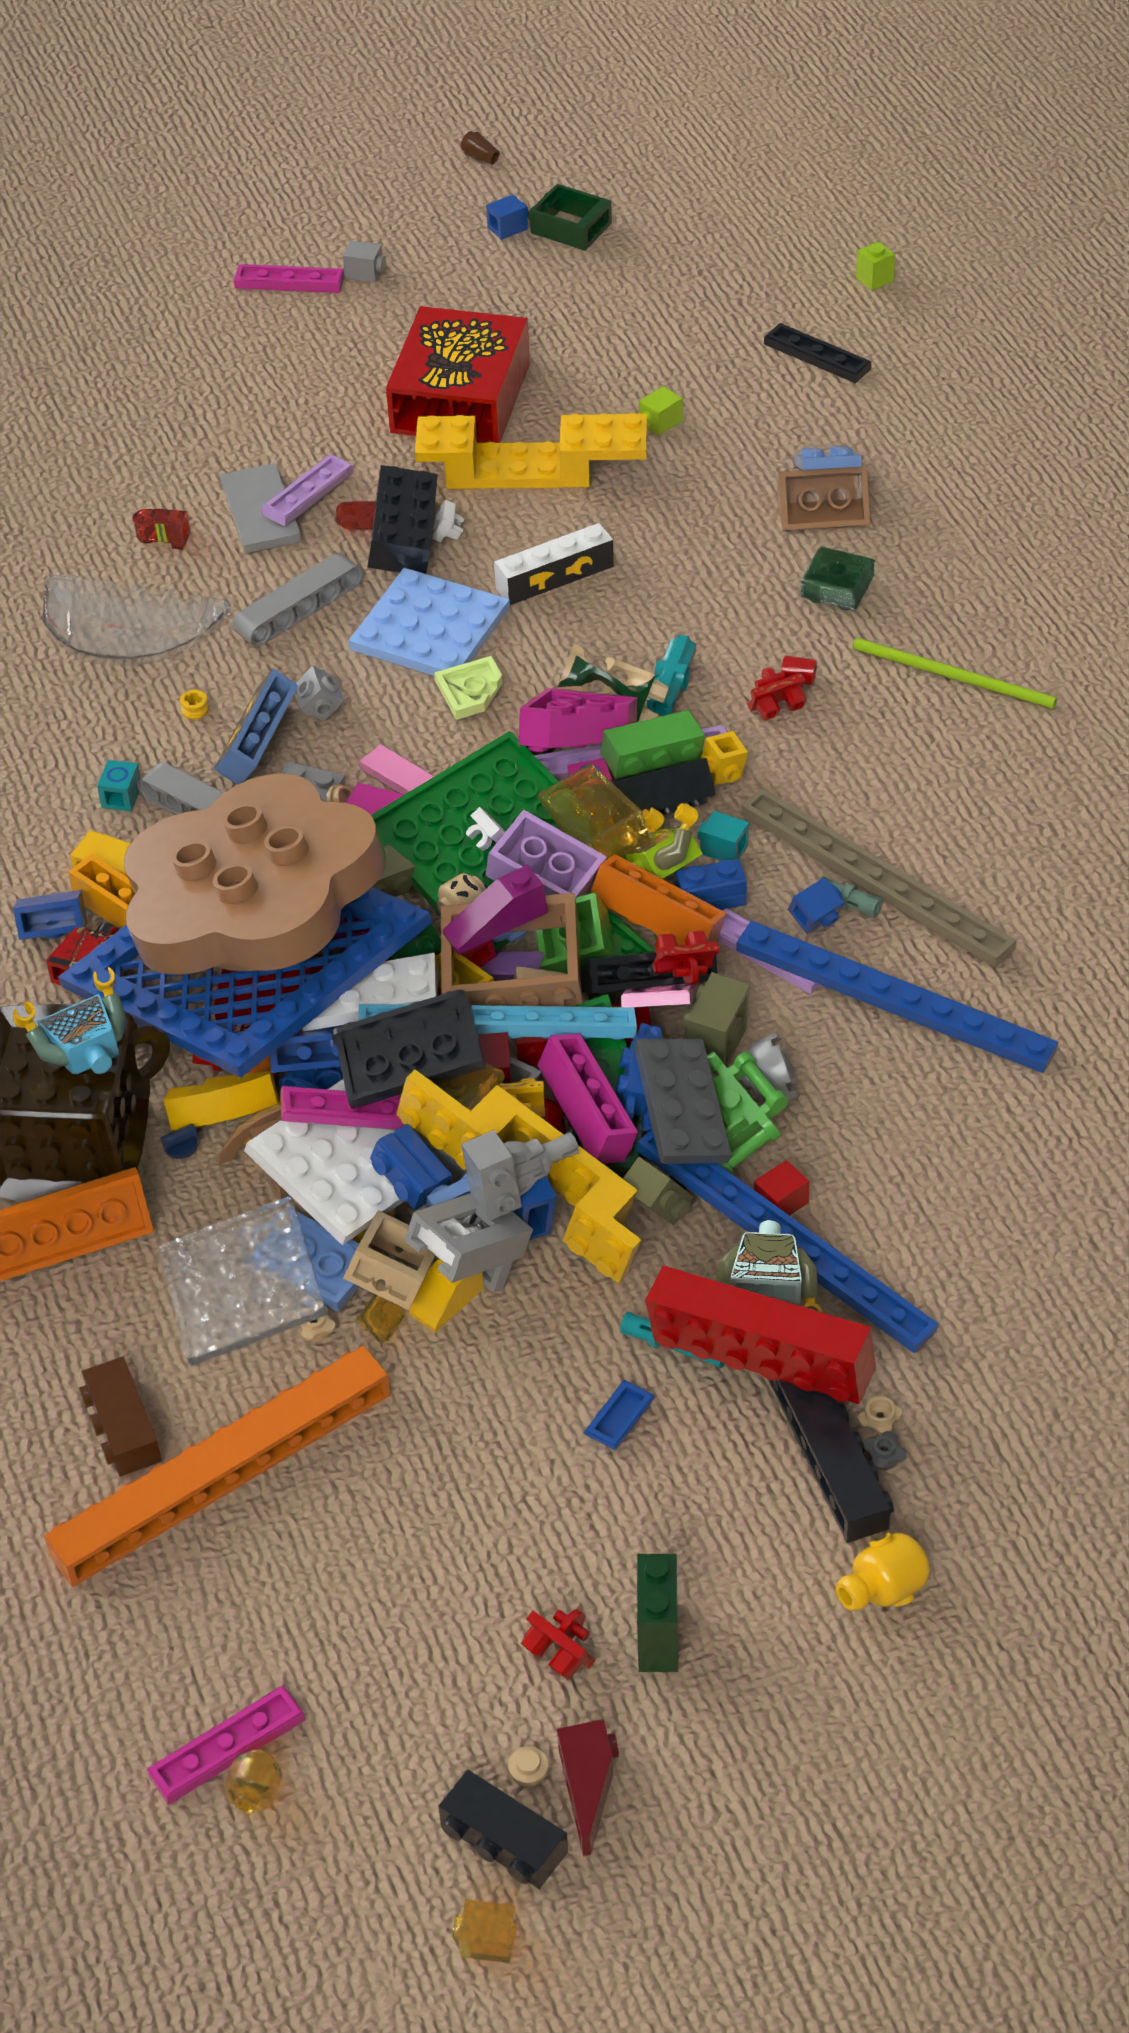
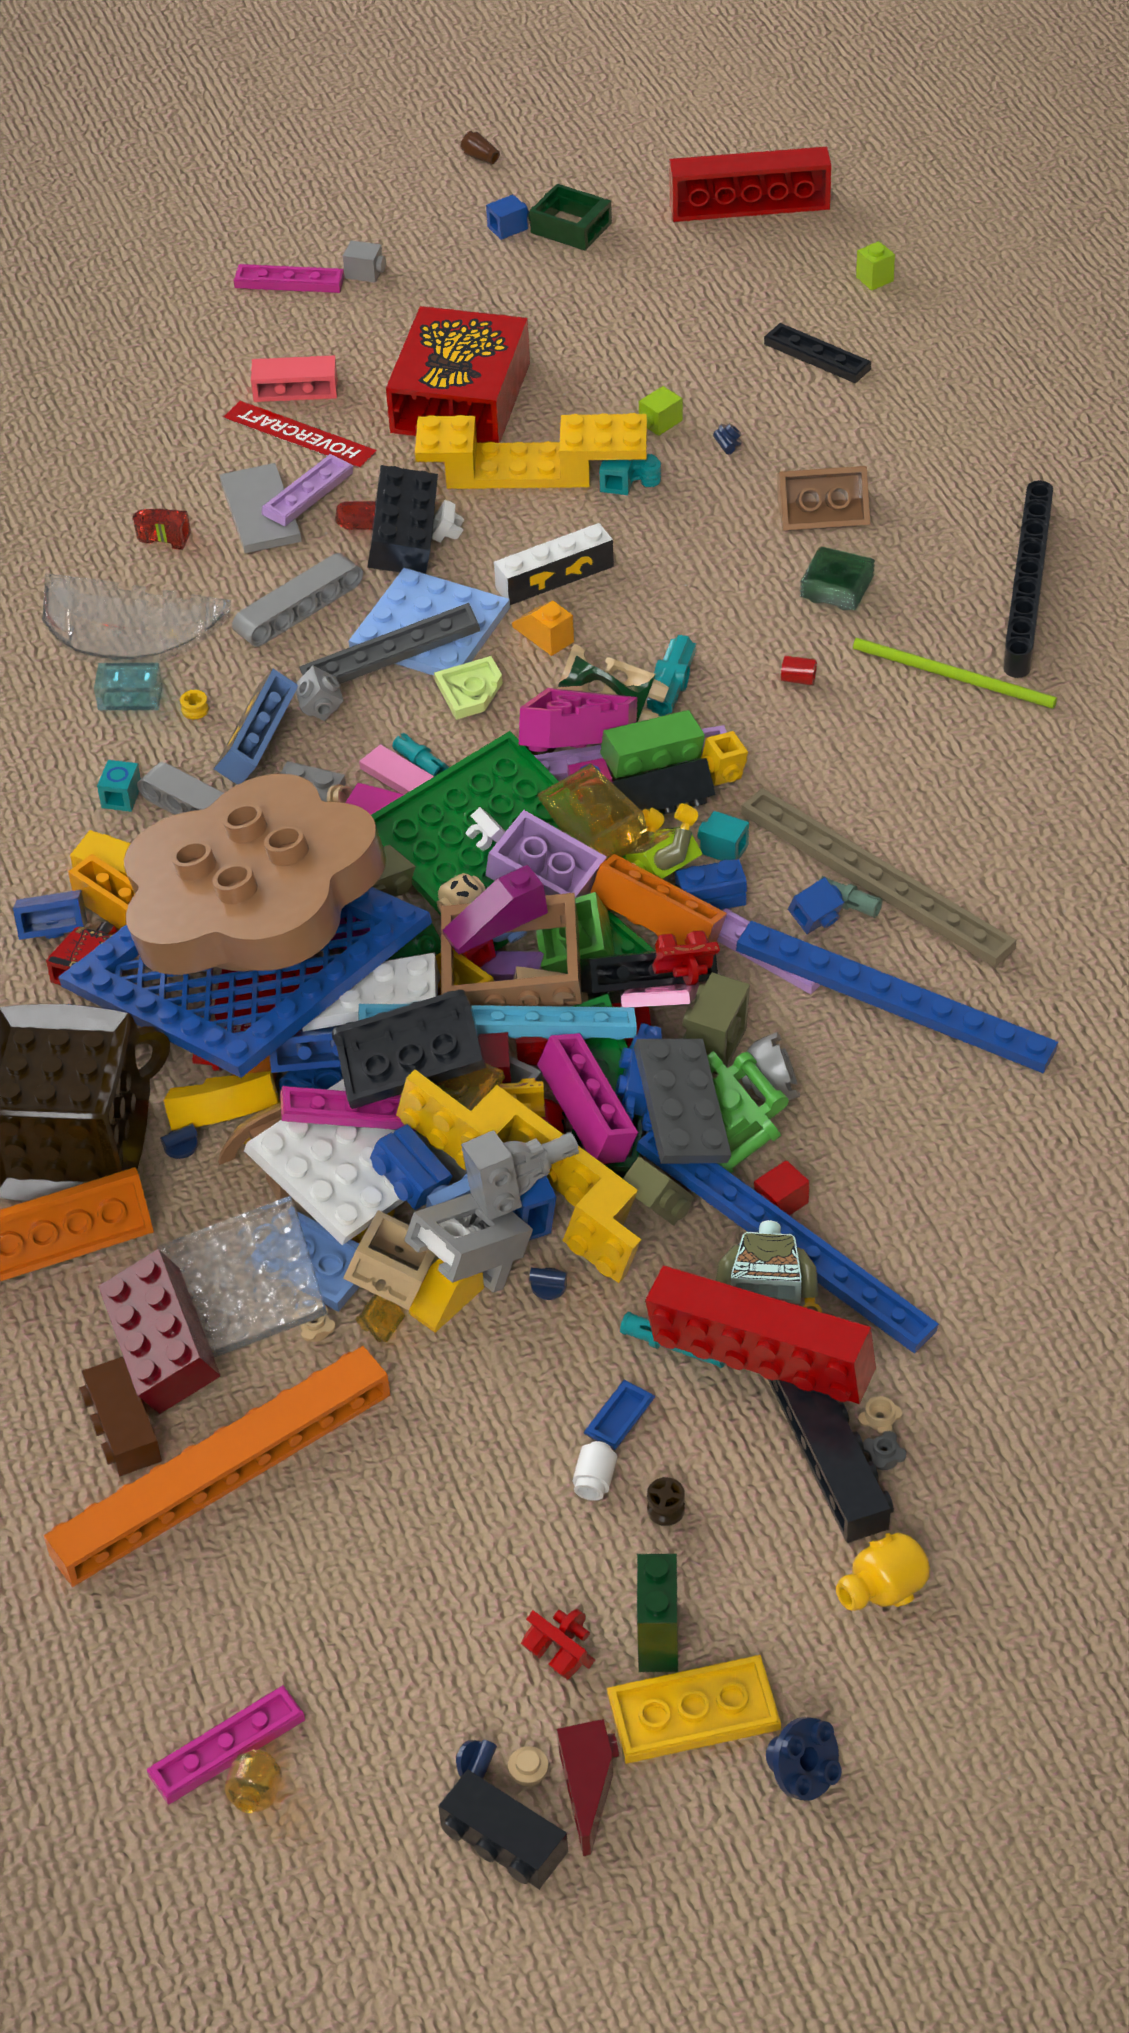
torso [13,967,126,1074] -> none
clear yellow brick [453,1899,517,1963] -> none
red hips [747,667,806,721] -> none
medium blue plate [794,445,861,470] -> none
none -> clear light blue brick [94,663,163,710]
none -> brick [98,1249,221,1414]
none -> red sticker [223,401,377,468]
none -> coral brick [251,355,338,402]
none -> dark grey tile [299,603,480,684]
none -> teal pin [392,733,449,776]
none -> dark blue plate [456,1740,497,1779]
none -> light orange slope [512,601,574,656]
none -> dark blue plate [529,1267,567,1300]
none -> white brick [572,1441,617,1501]
none -> teal brick [599,454,661,495]
none -> yellow tile [607,1655,781,1764]
none -> dark brown wheel [647,1477,685,1526]
none -> red brick [669,147,831,222]
none -> dark blue plate [713,423,742,455]
none -> dark blue plate [766,1717,842,1801]
none -> black beam [1003,480,1053,678]

